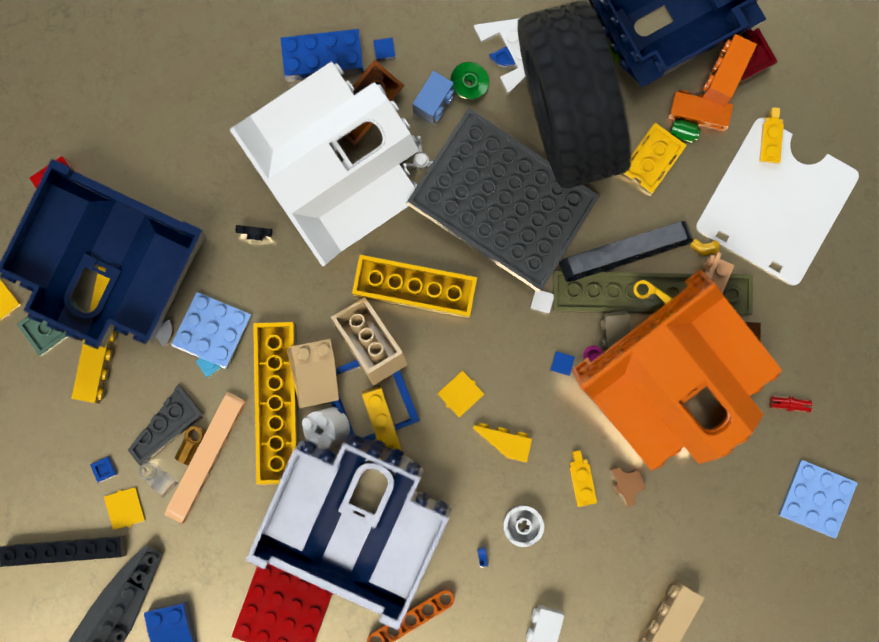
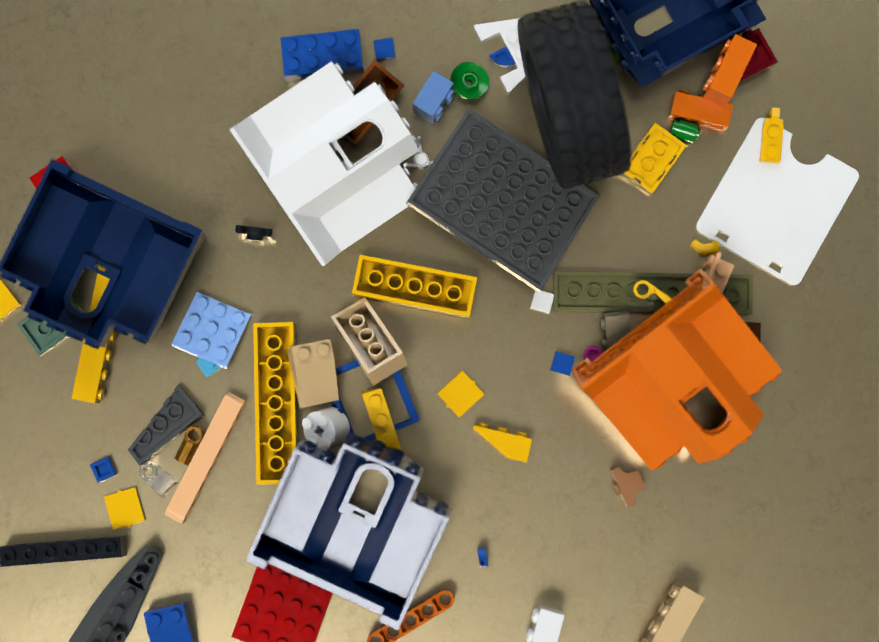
light grey tile [156,319,173,347] -> none
white brick [503,505,544,547] -> none
black beam [559,221,694,282] -> none
yellow hinge [569,450,597,507] -> none
red pin [769,395,812,413] -> none
light blue plate [778,460,858,539] -> none

